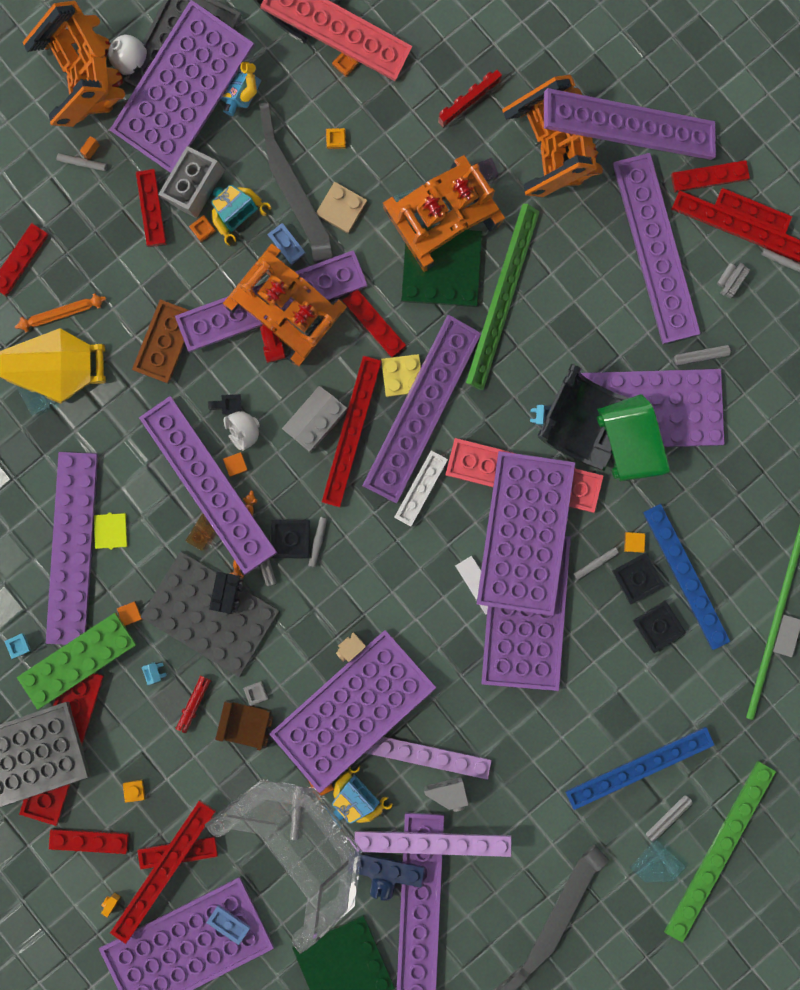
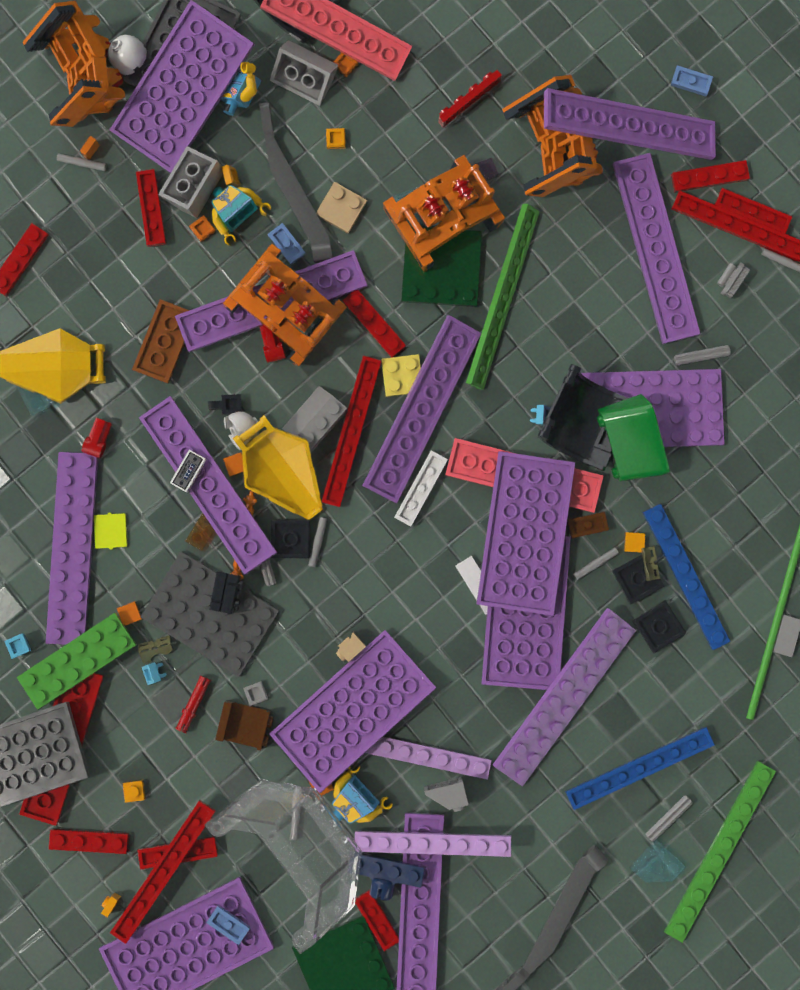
orange wheel [15,293,106,332] -> none
none -> red piece [81,418,112,459]
none -> olive piece [138,635,173,664]
none -> tile [170,450,207,493]
none -> light orange tile [221,165,240,187]
none -> yellow windscreen [233,415,323,520]
none -> light grey slope [270,40,338,106]
none -> red tile [354,889,399,951]
none -> medium lavender plate [493,608,636,787]
none -> reddish brown plate [567,512,609,539]
none -> olive piece [641,546,660,581]
none -> medium blue plate [671,65,713,97]

